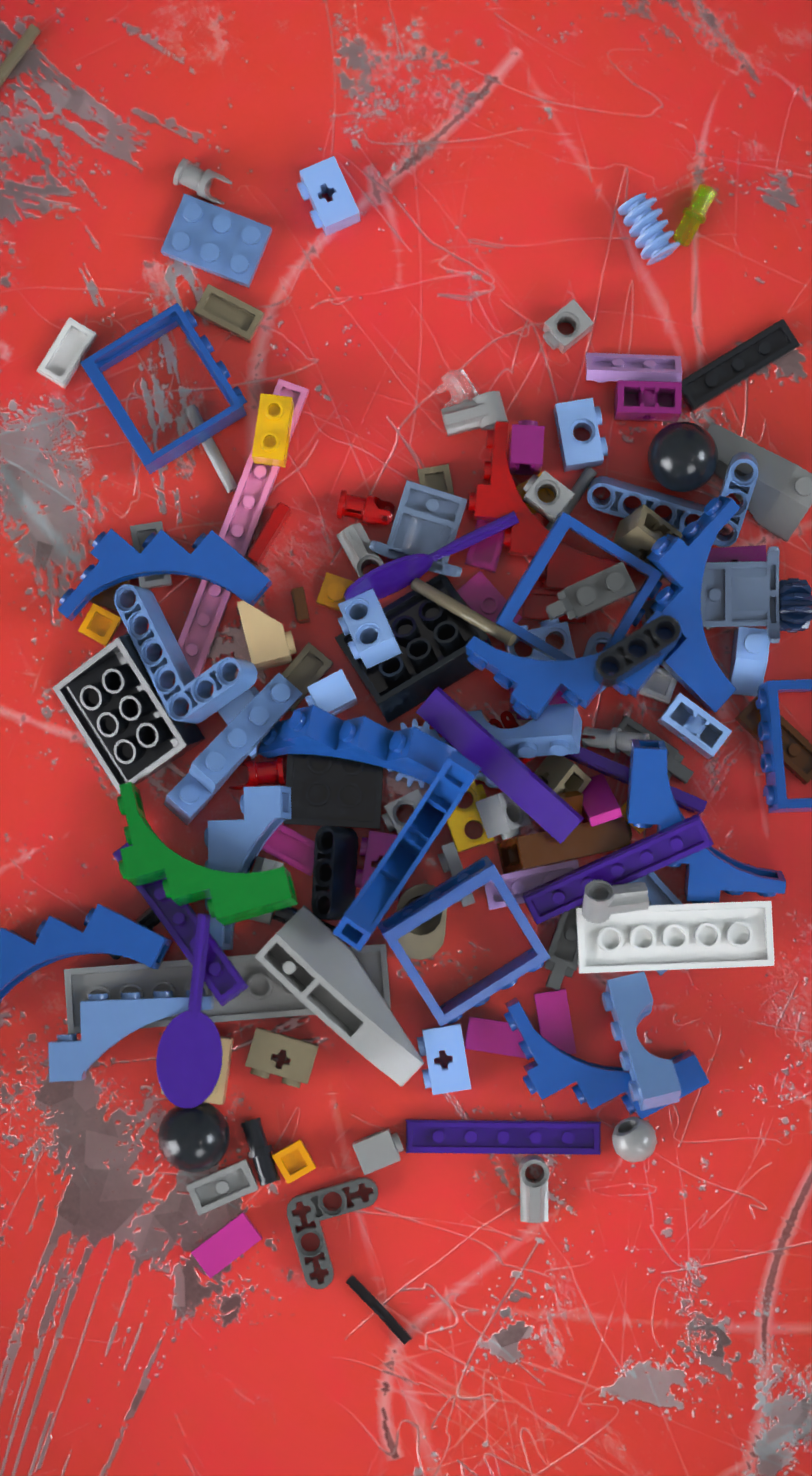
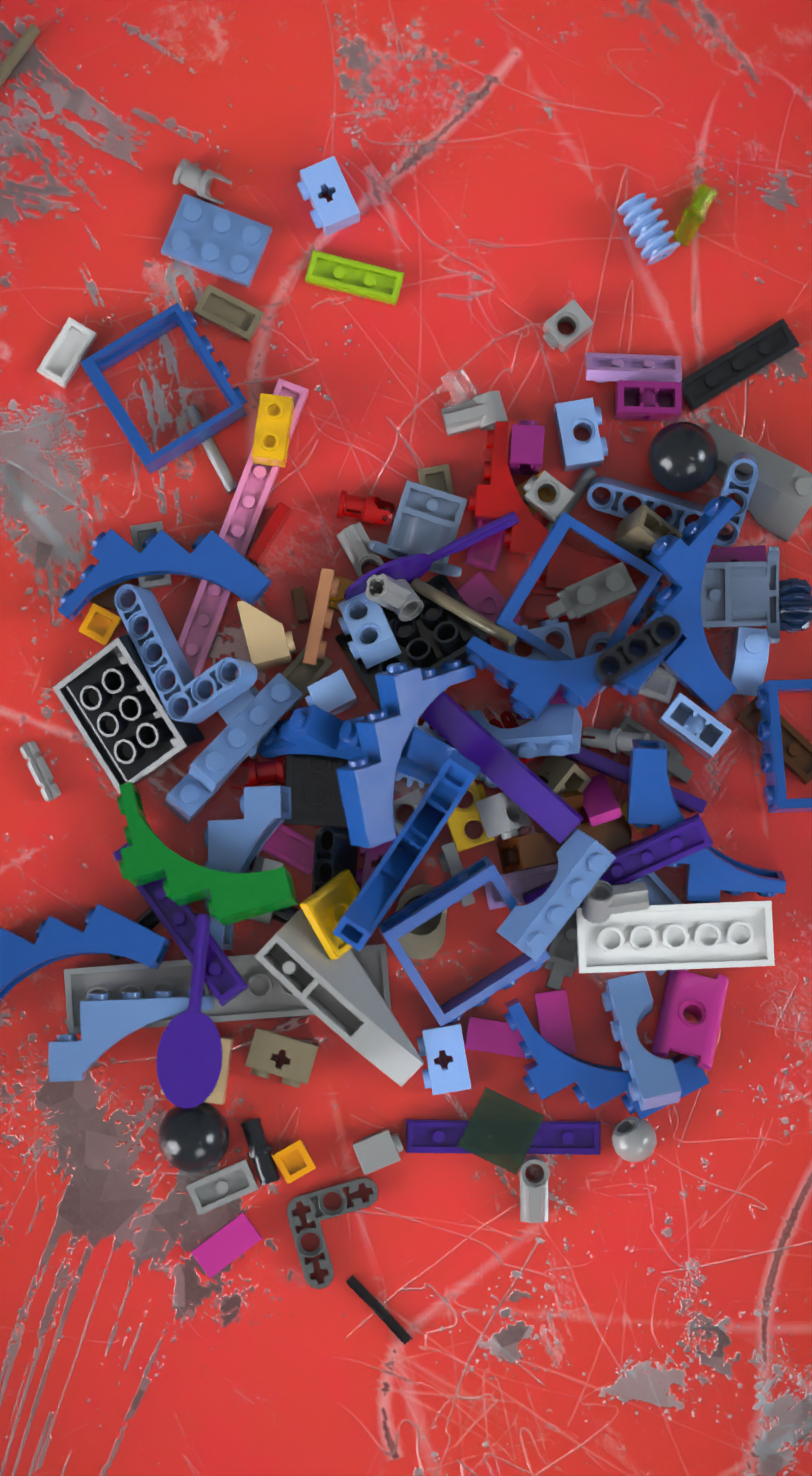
none -> light grey axle [20,741,61,802]
none -> yellow tile [300,870,378,960]
none -> nougat plate [303,568,340,666]
none -> lime tile [305,250,404,305]
none -> arch [336,659,477,848]
none -> light grey piece [365,573,424,621]
none -> clear green tile [457,1087,544,1175]
none -> medium blue arch [496,828,616,962]
none -> dark pink piece [651,969,729,1071]

